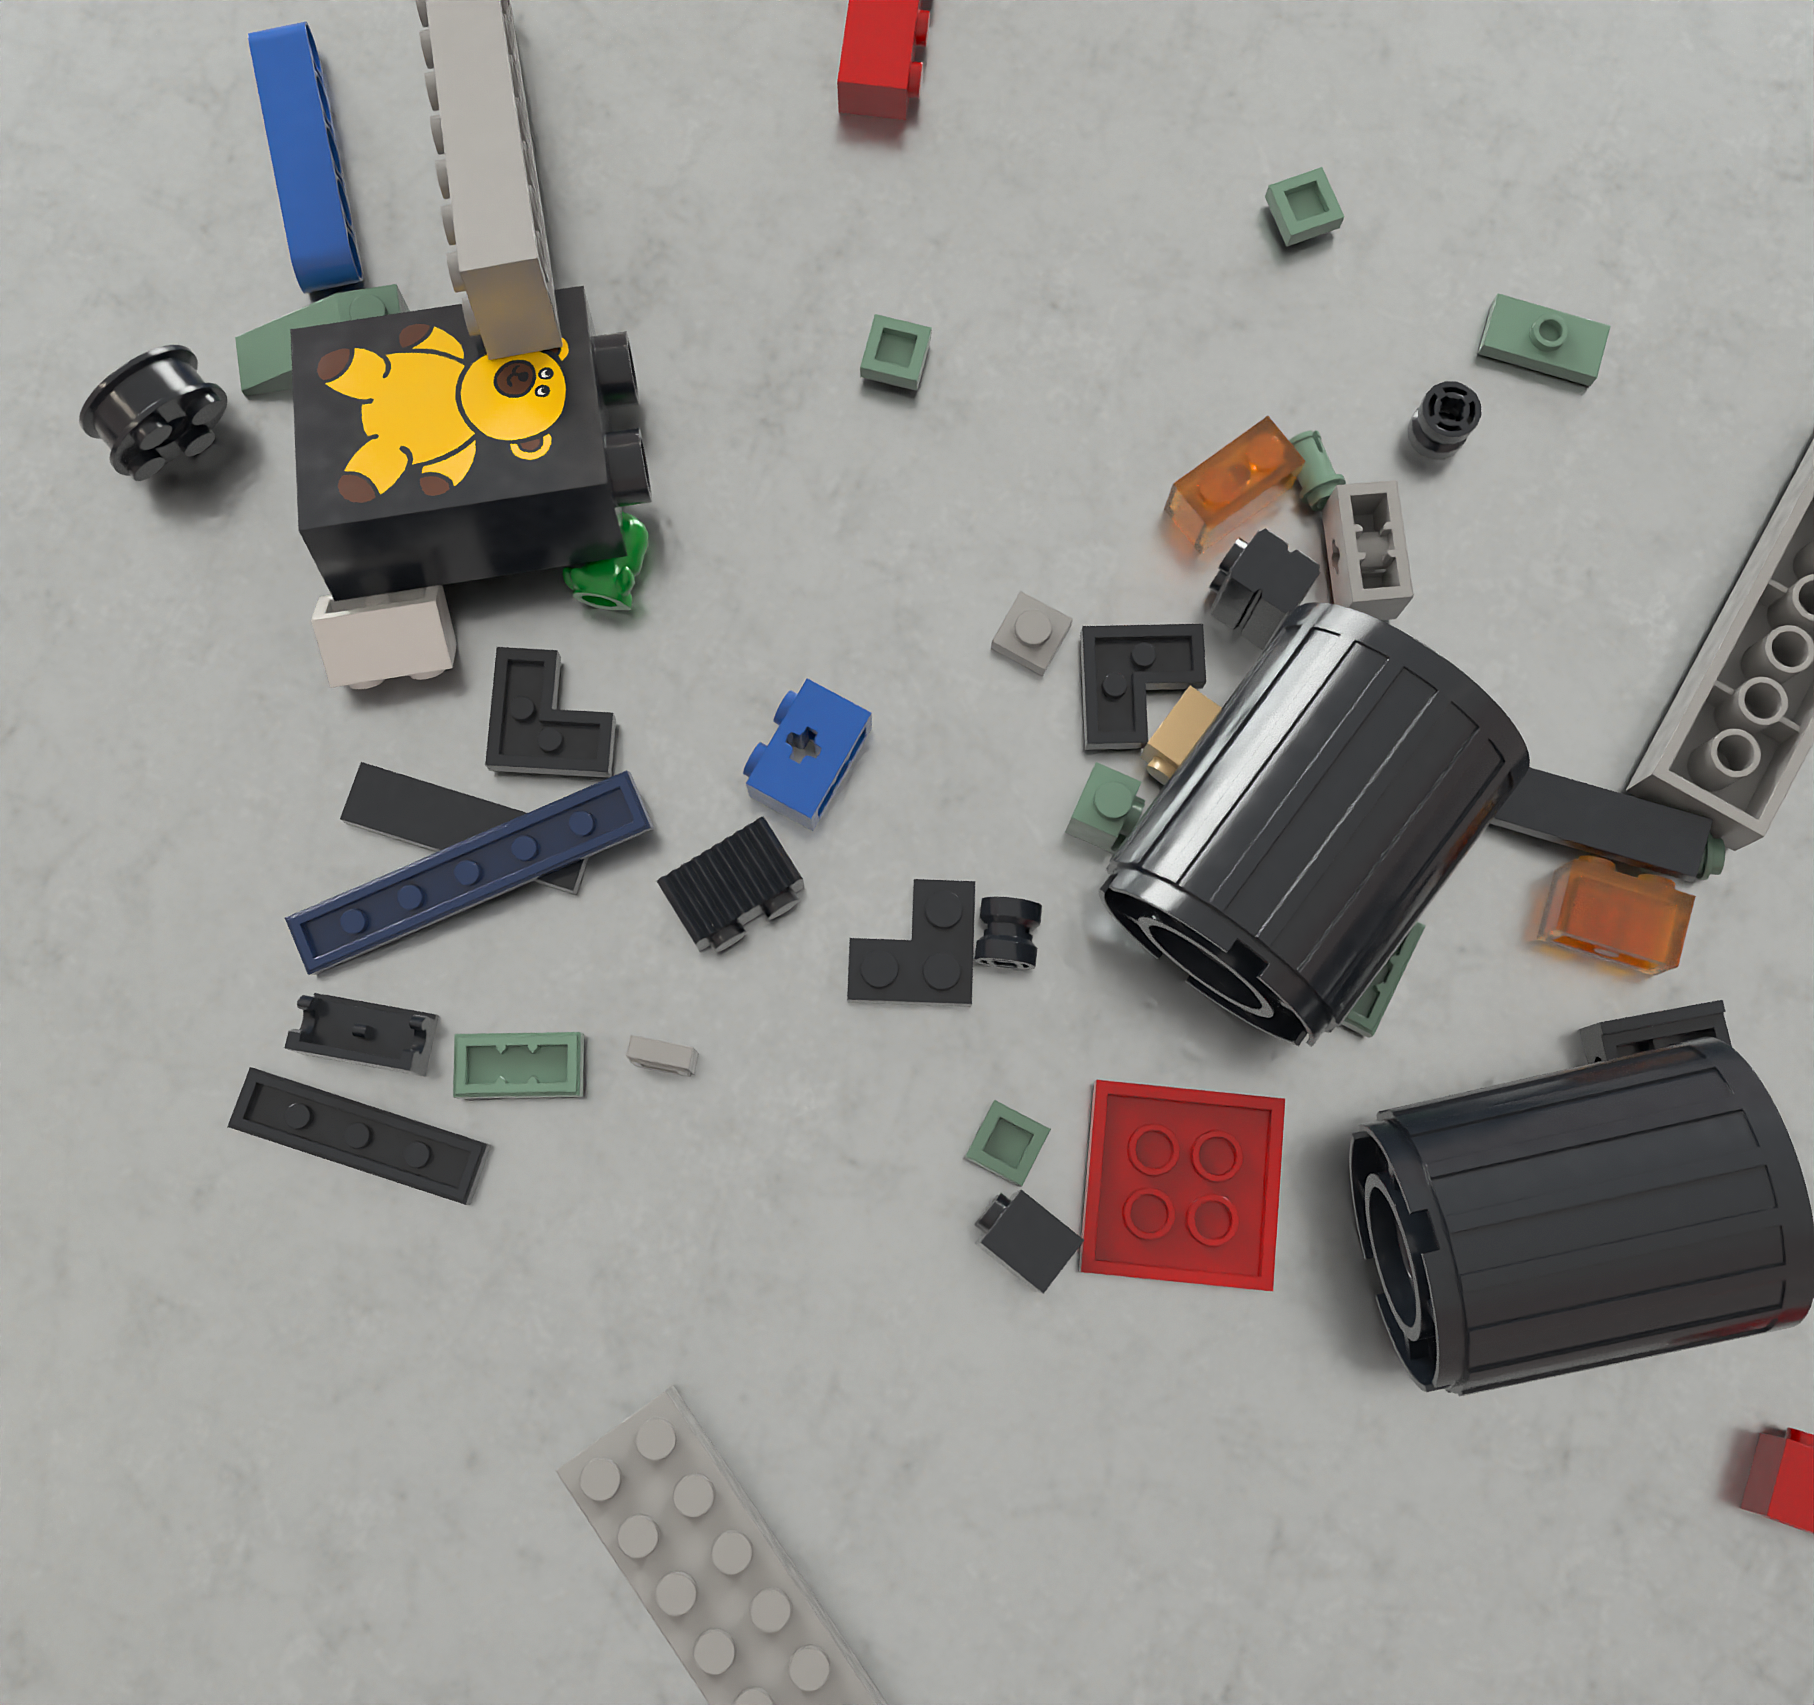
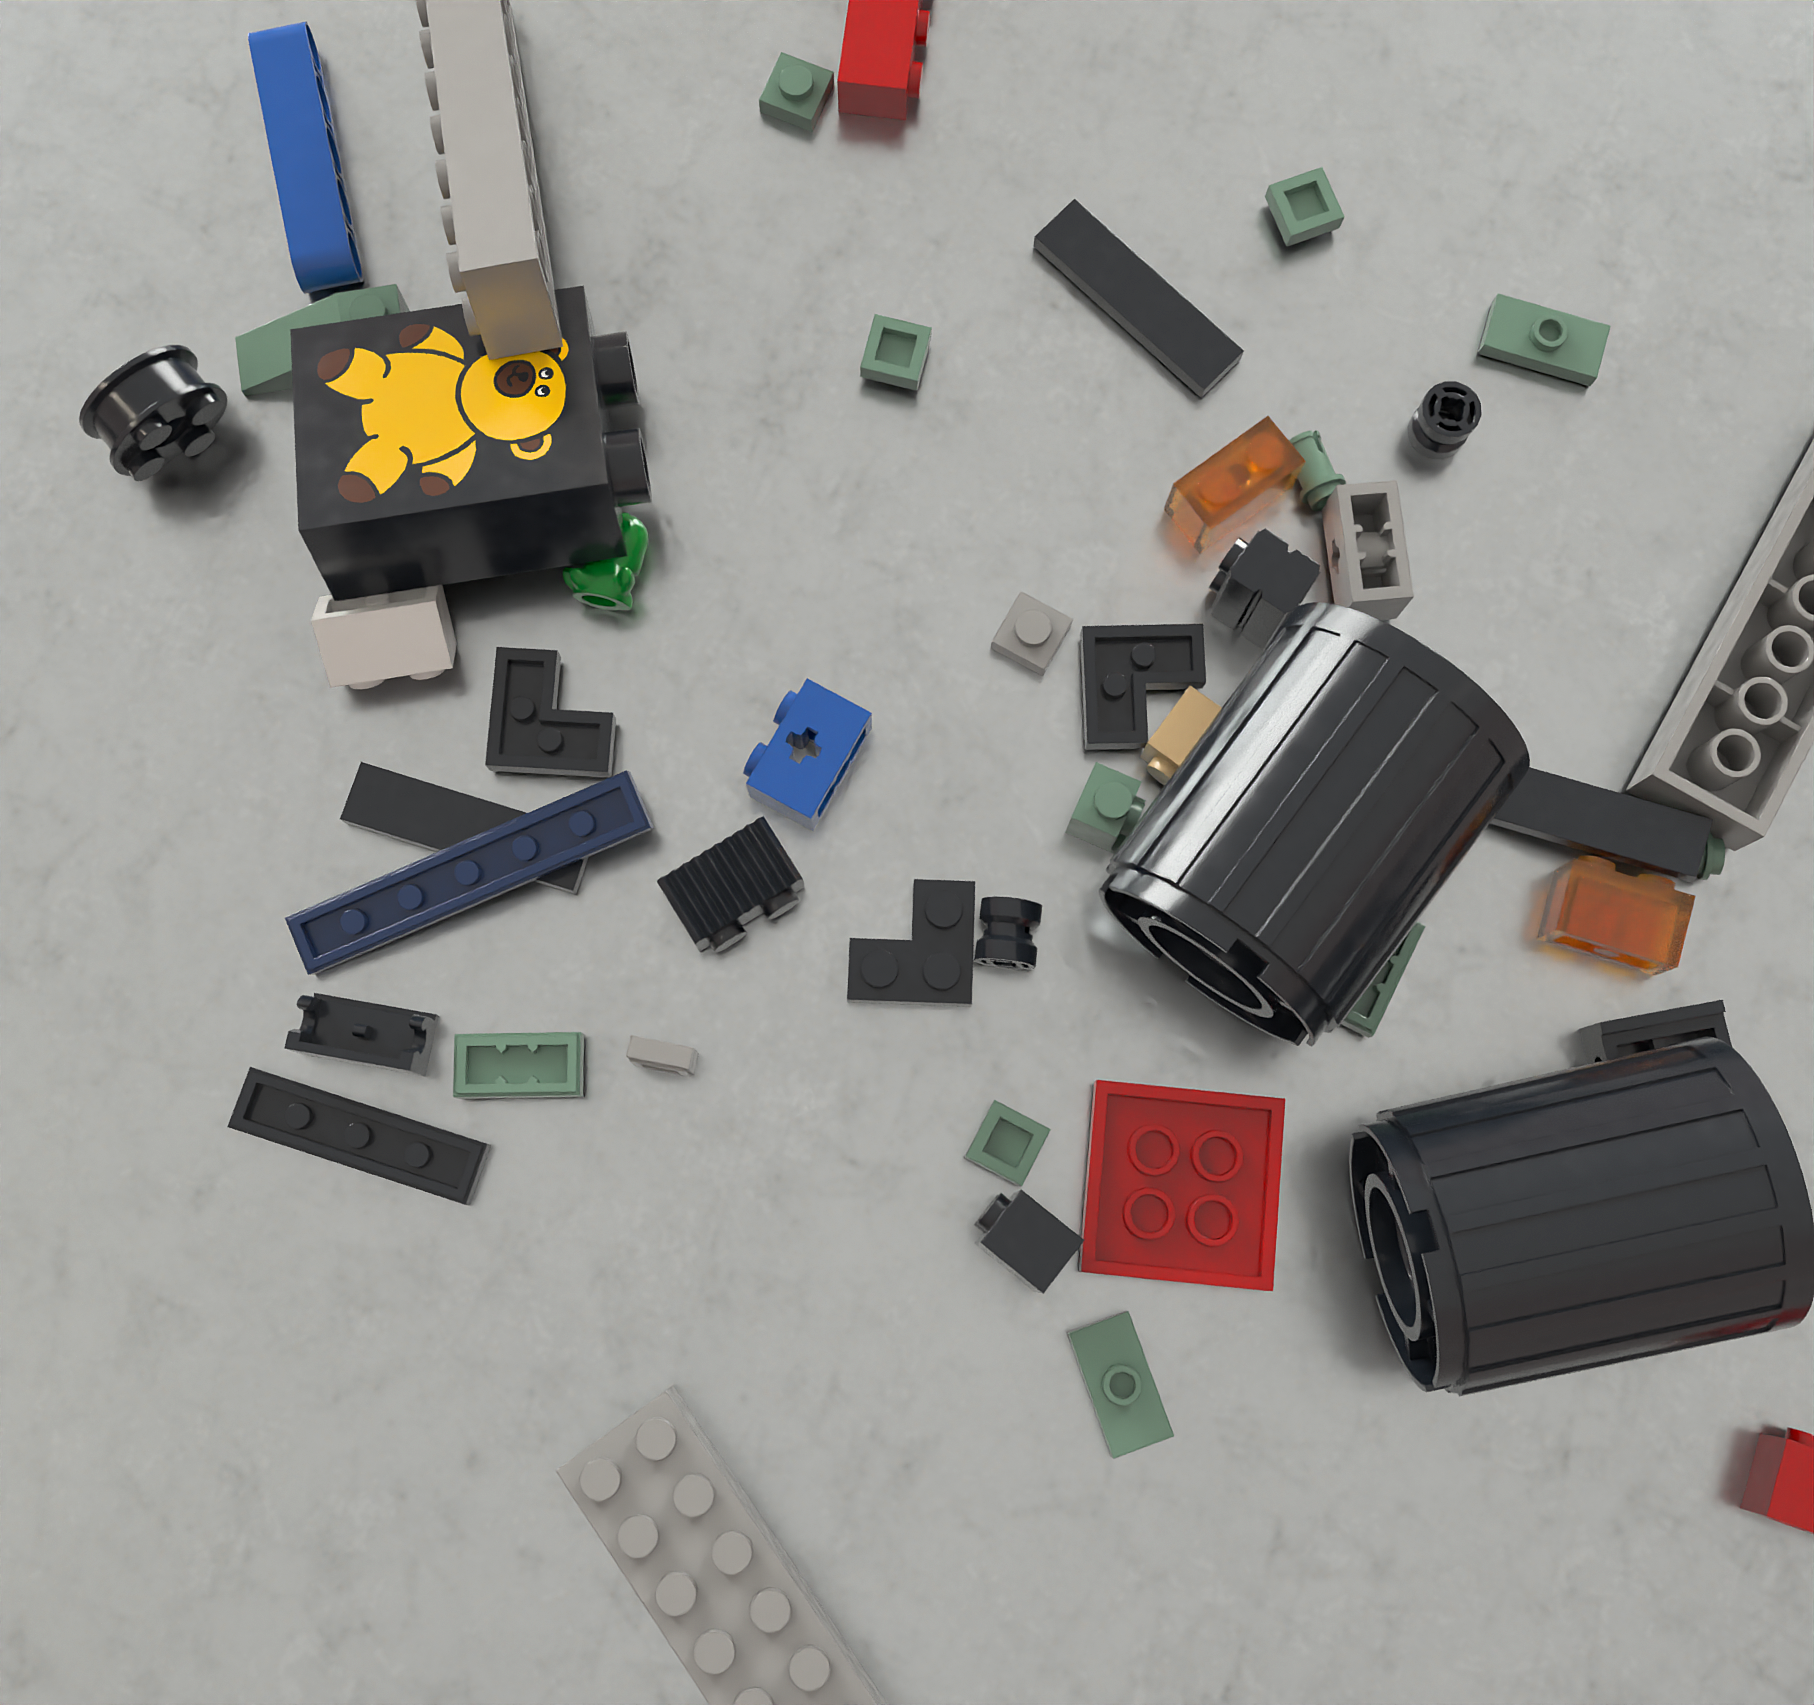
none -> sand green plate [759,52,834,132]
none -> black tile [1033,199,1244,398]
none -> sand green plate [1067,1311,1174,1459]

